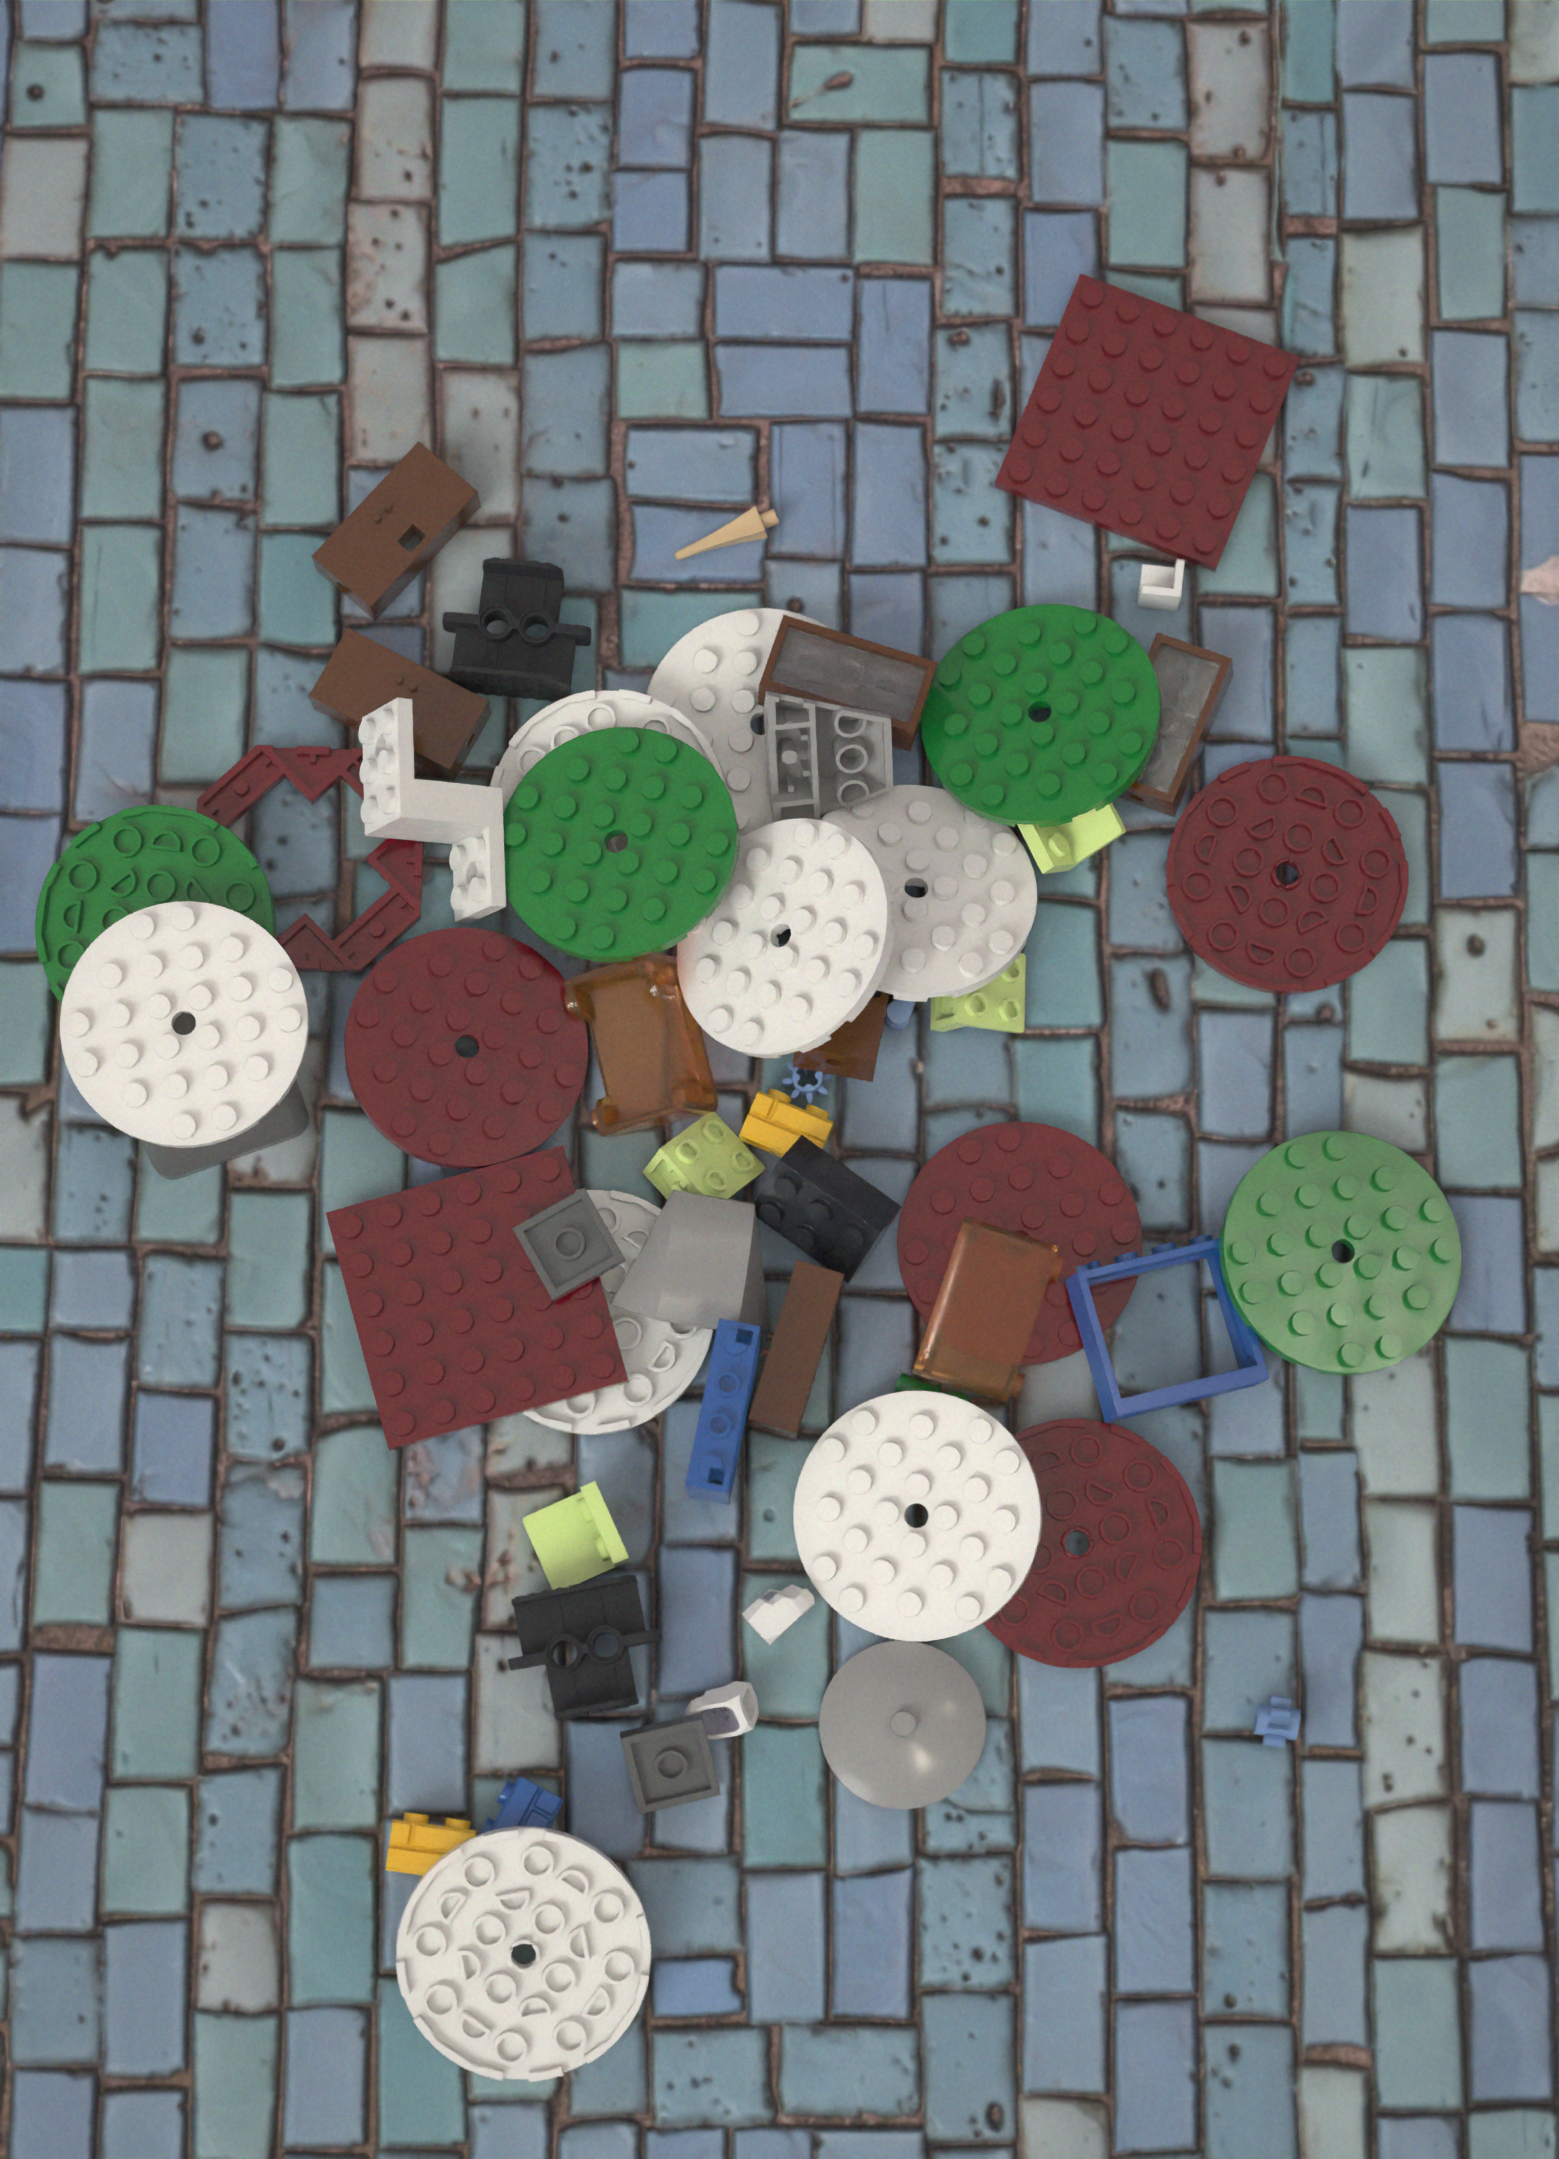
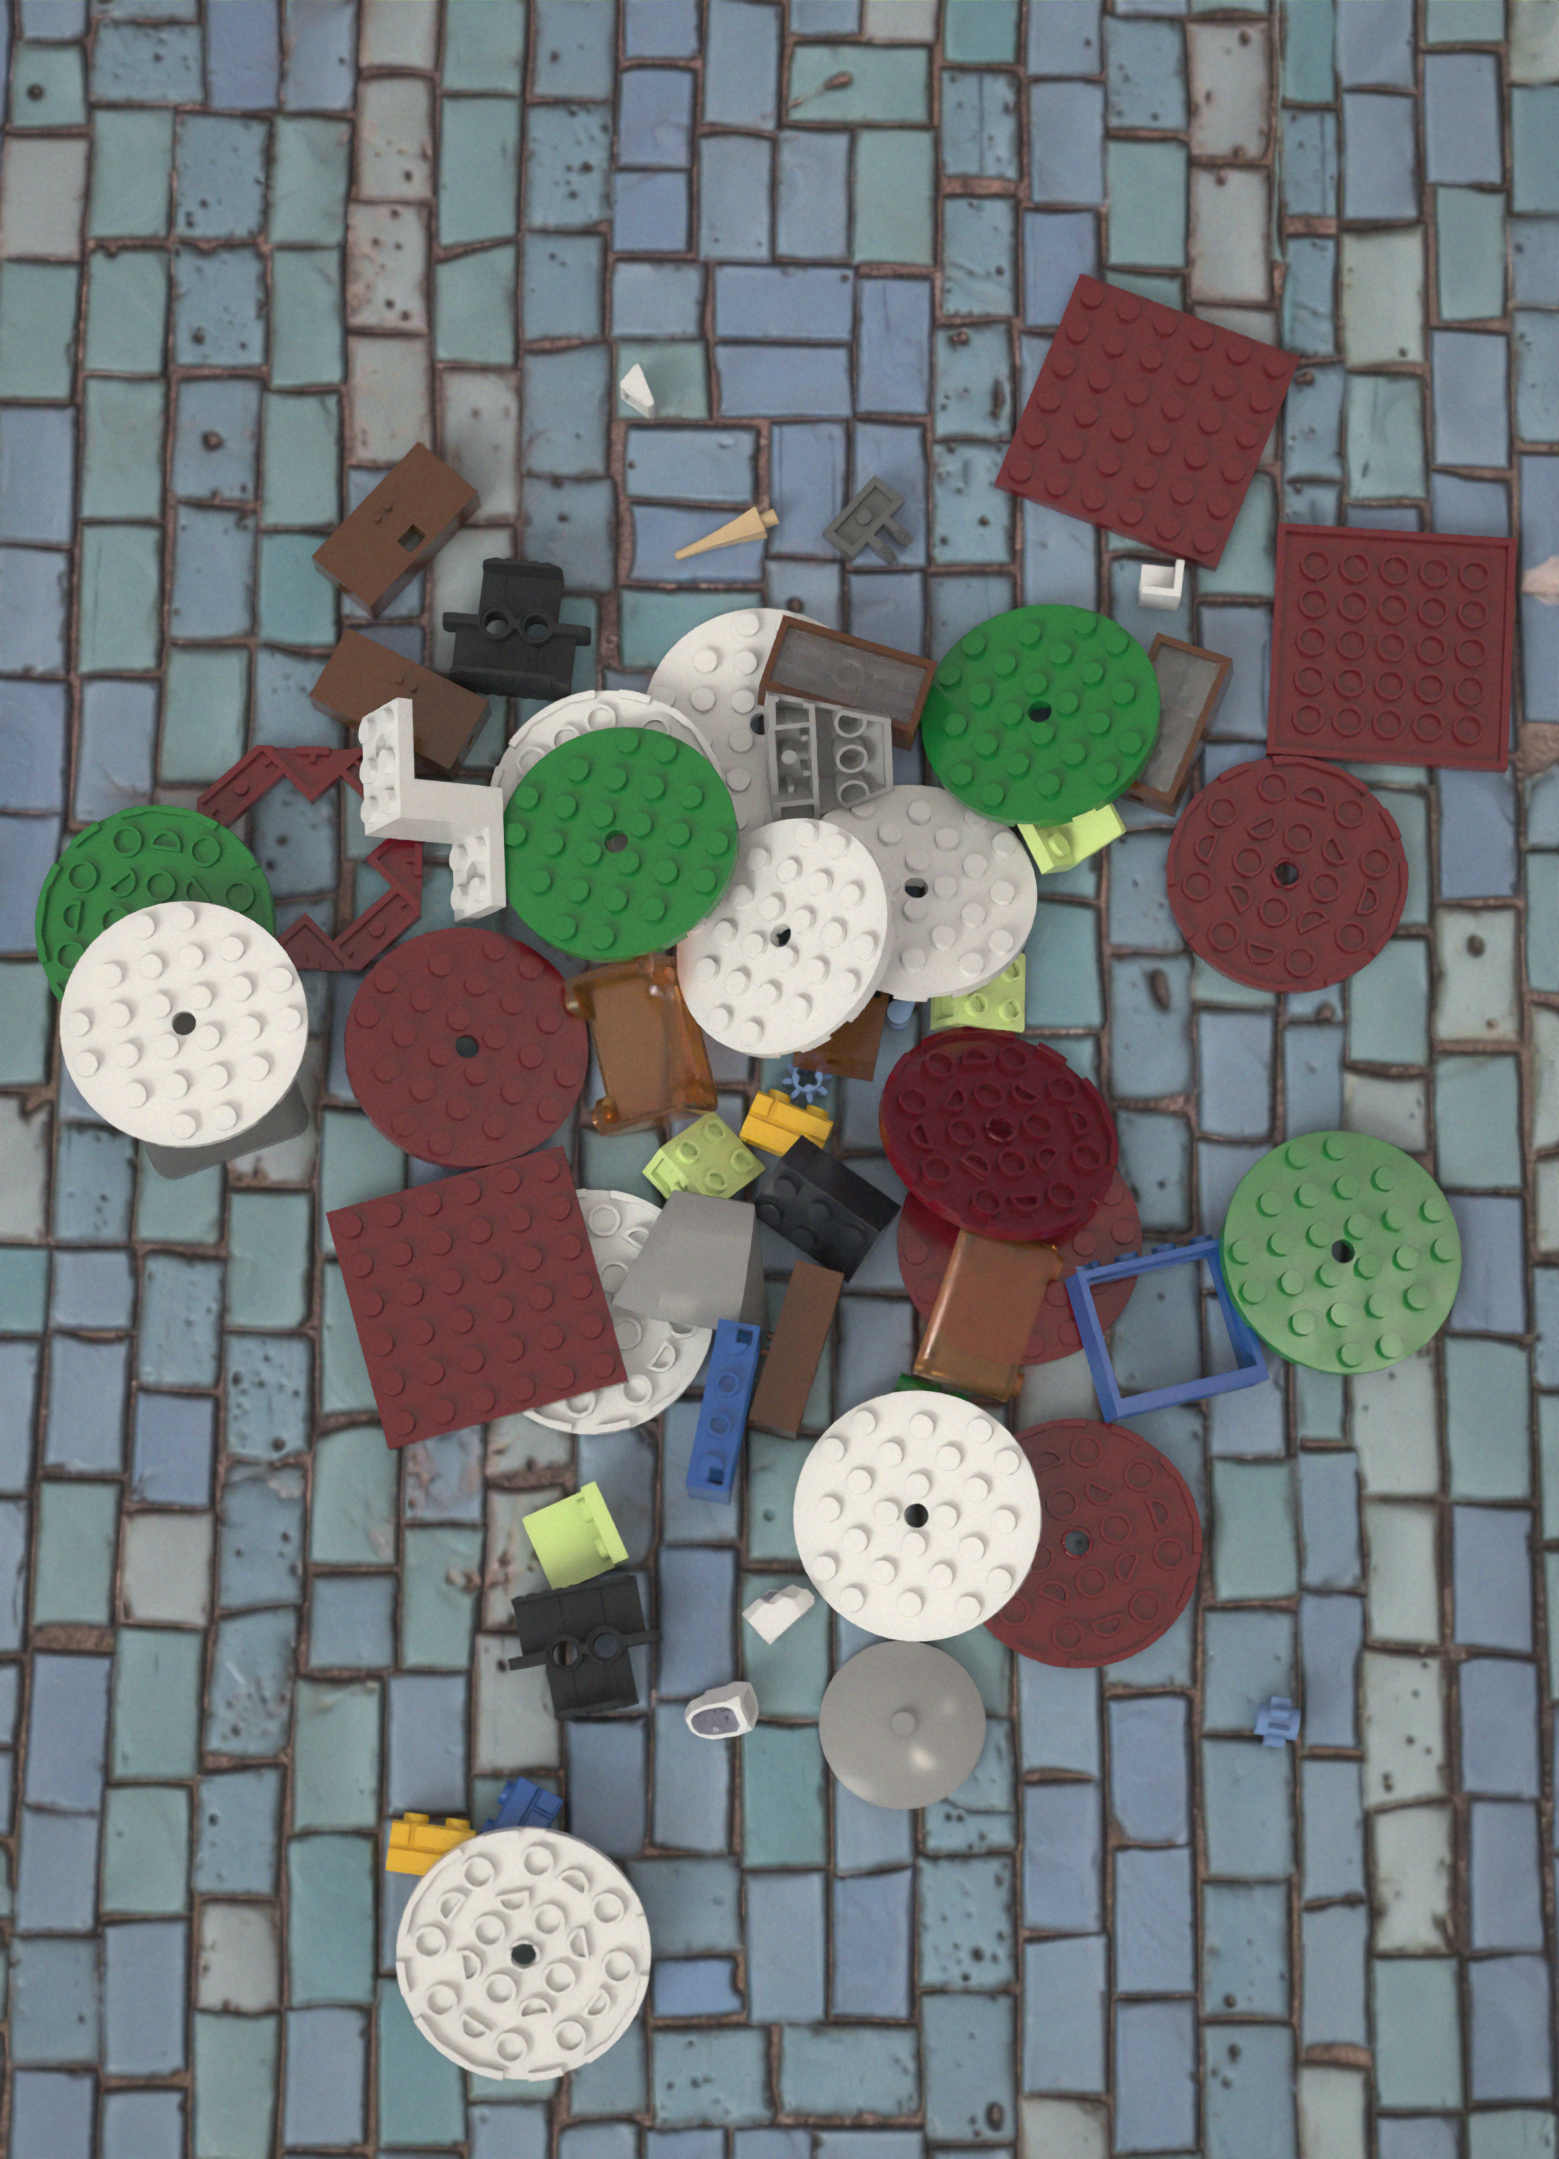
dark grey plate [512,1188,626,1302] -> none
dark grey plate [620,1712,721,1814] -> none
none -> white slope [620,363,656,420]
none -> dark grey hinge [823,475,913,565]
none -> dark red plate [878,1027,1119,1241]
none -> dark red plate [1265,522,1517,773]

